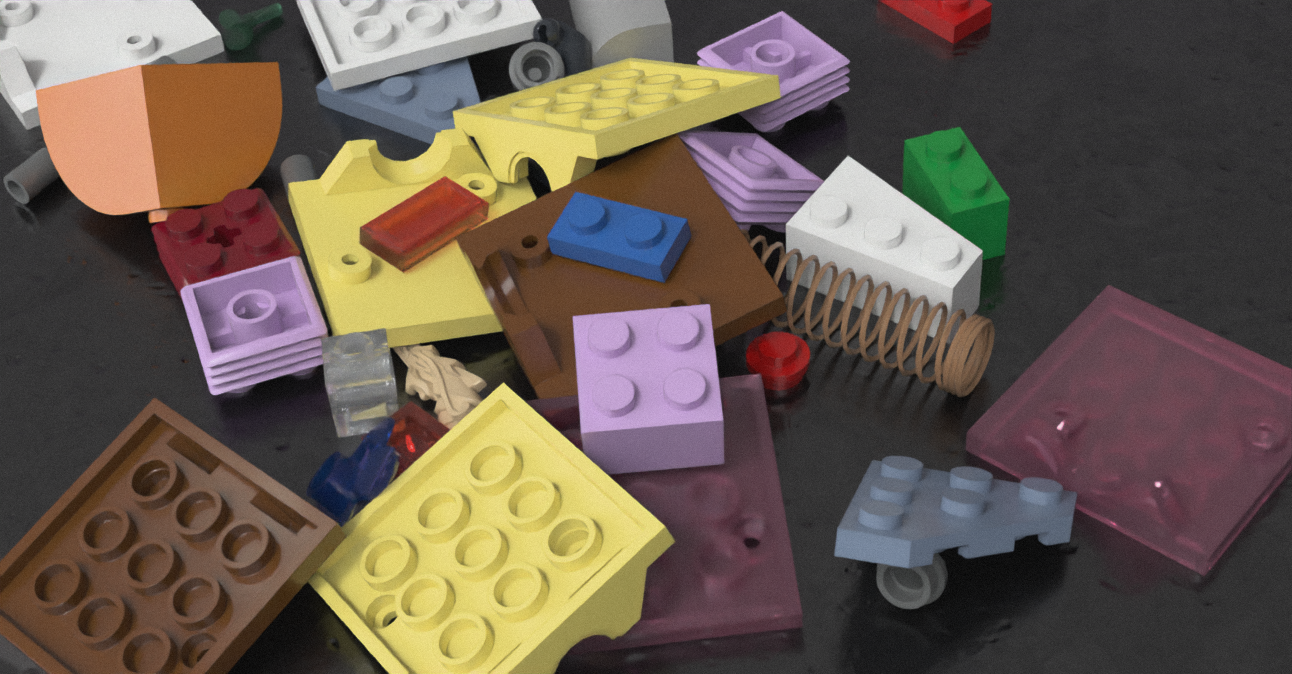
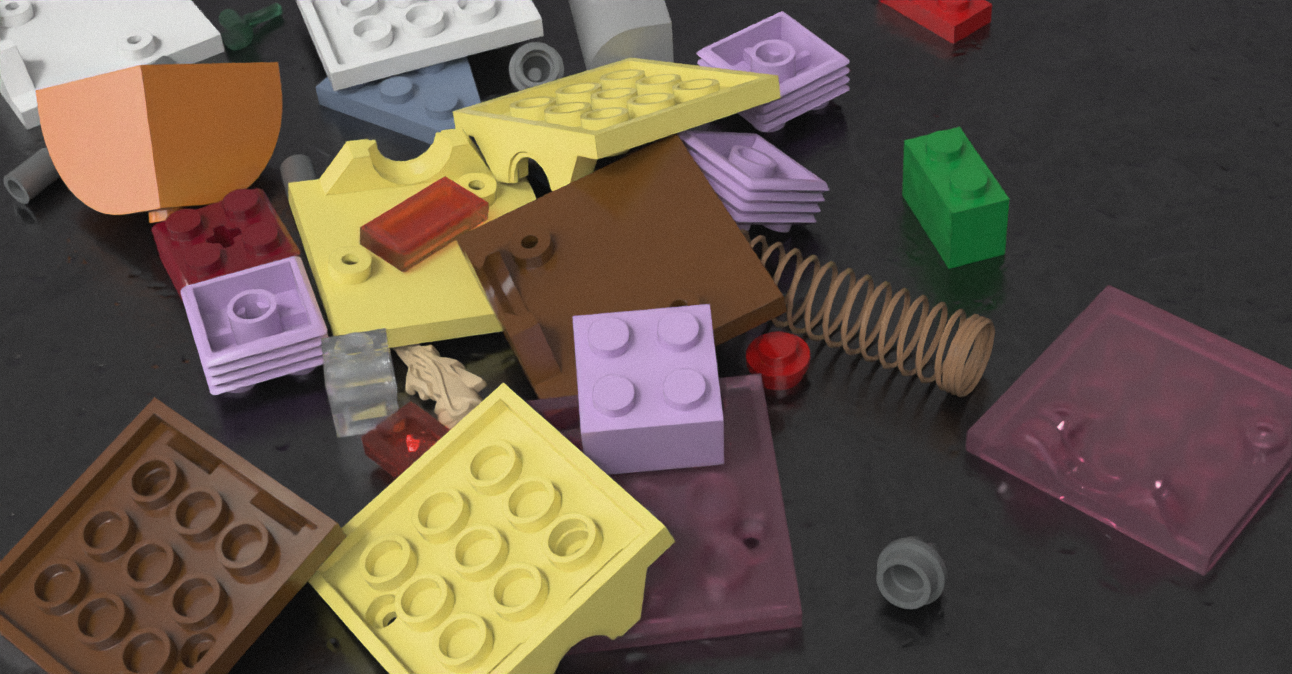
clear blue plate [306,417,401,528] -> none
black arm [533,18,592,77] -> none
blue plate [547,192,692,283] -> none
white wedge [786,156,983,344] -> none
sand blue plate [834,456,1078,568] -> none

